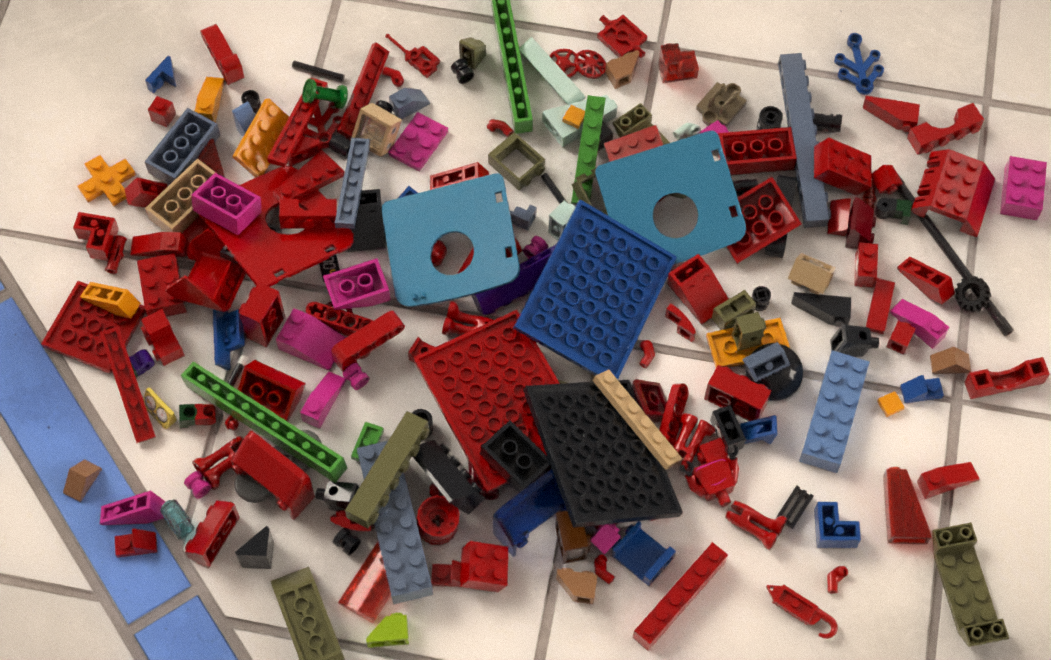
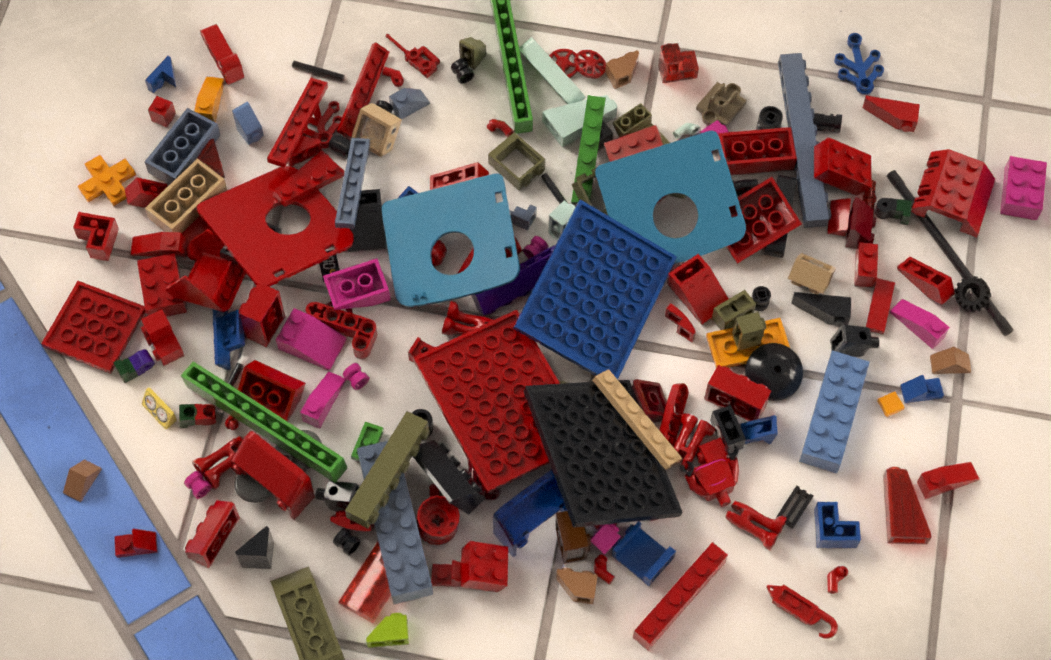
light orange slope [80,282,141,319] -> none
red plate [99,326,156,444] -> none
dark pink slope [100,490,165,525] -> none
red pin [105,235,127,274] -> none
clear light blue brick [160,499,194,539] -> none
dark pink brick [191,173,261,235] -> none
light orange plate [232,98,289,178] -> none
black wheel [241,90,261,114] -> none
red arch [279,199,337,229] -> none
green hose [302,79,348,109] -> none
red beam [331,310,405,372] -> none
dark pink plate [388,112,448,172] -> none
black brick [480,420,551,496] -> none
light orange tile [562,105,585,129] -> none
red plate [597,14,647,58] -> none
red arm [639,340,655,369] -> none
sand blue brick [742,342,790,382] -> none
red brick [871,165,903,195] -> none
red brick [886,320,916,355] -> none
red arch [907,103,984,155] -> none
olive slope [932,522,1009,647] -> none
red arch [964,357,1050,399] -> none

